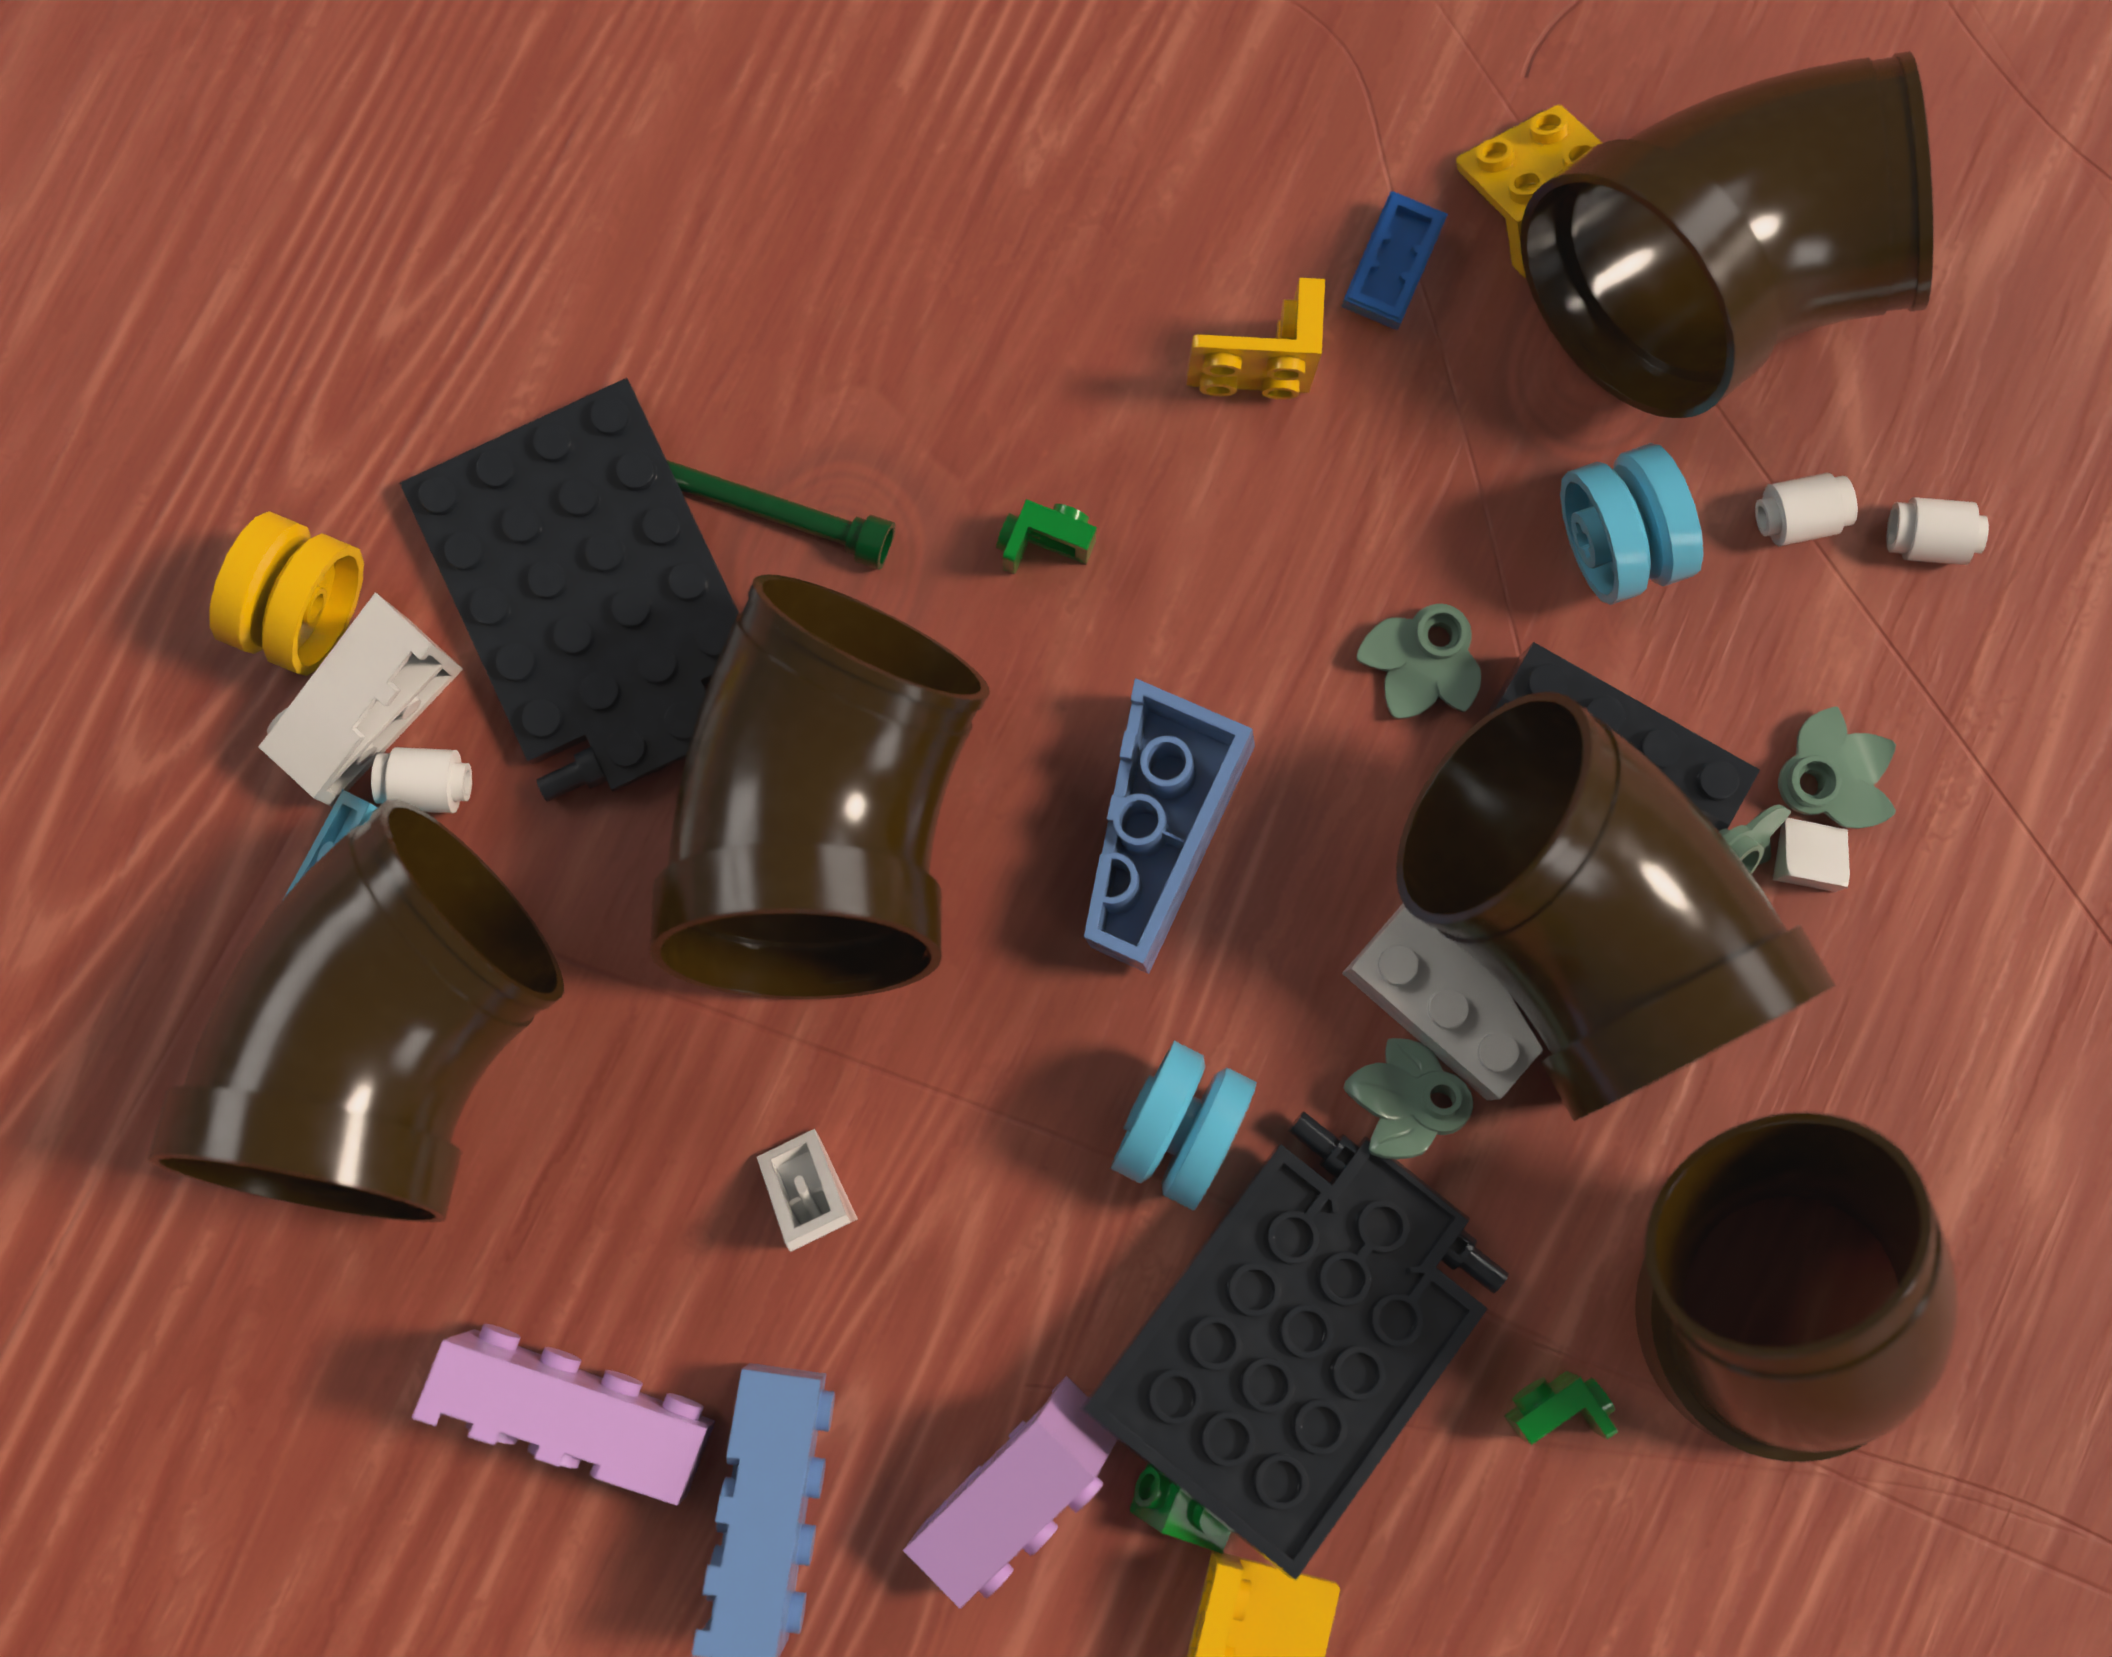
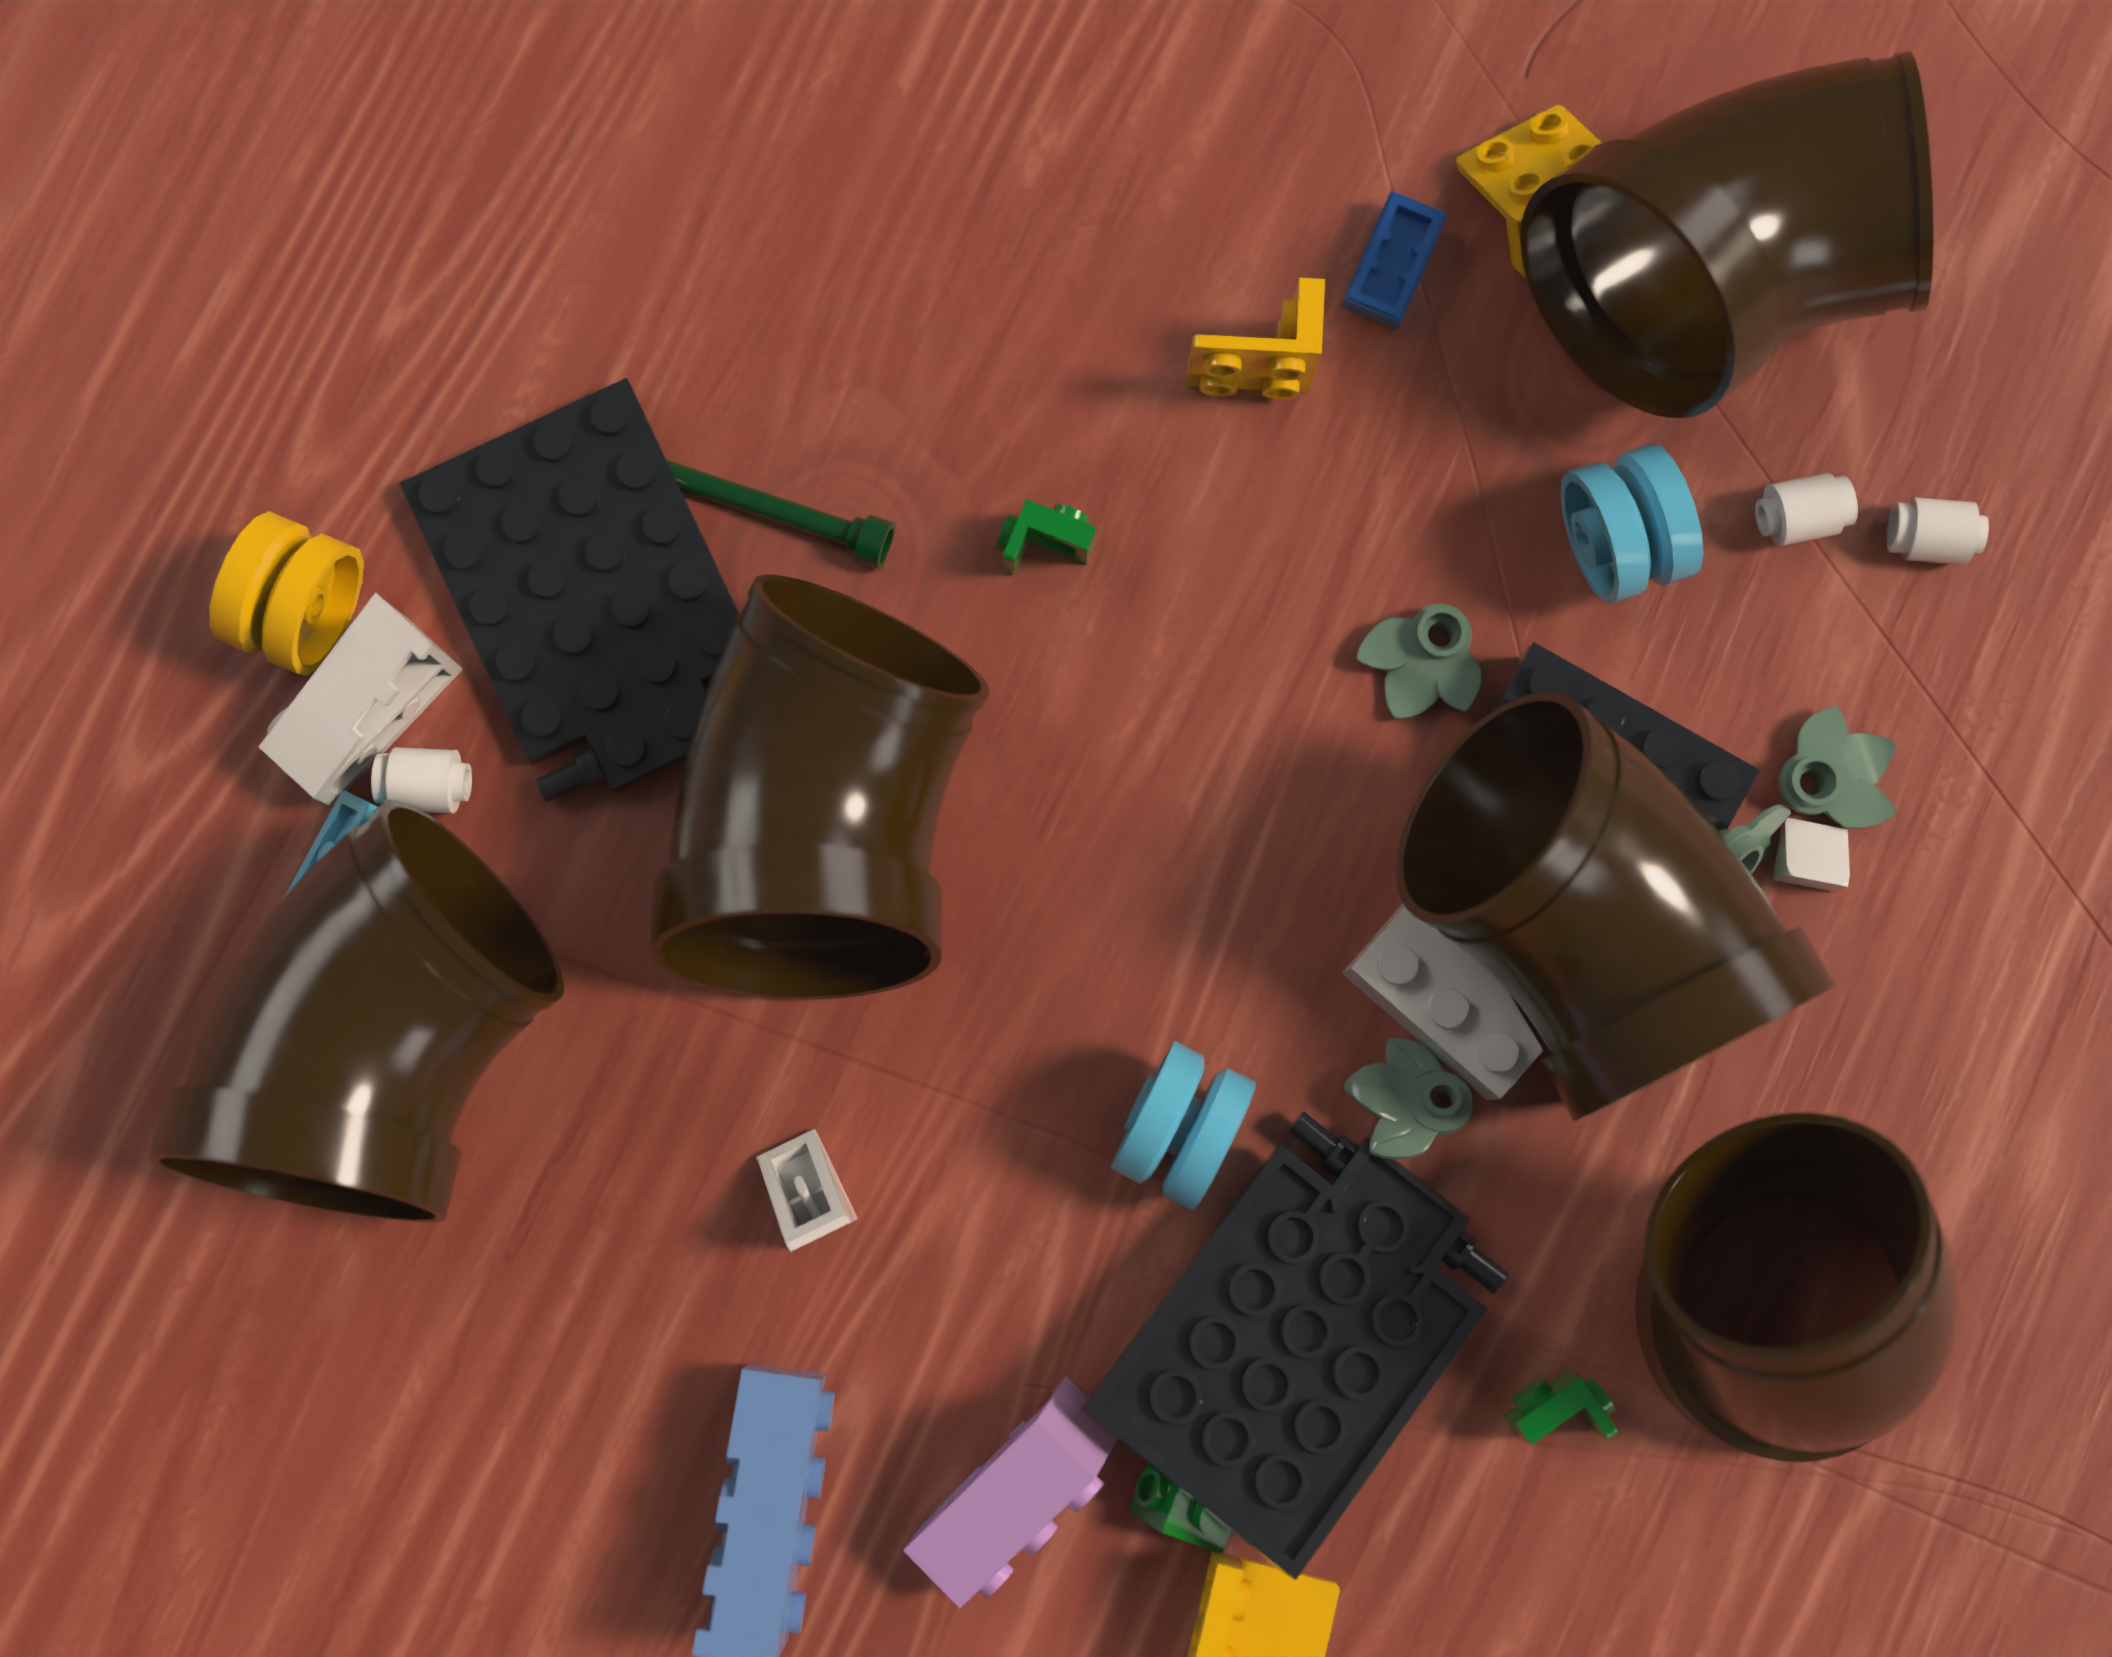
lavender wedge [412,1324,715,1505] -> none
medium blue wedge [1084,678,1255,974] -> none

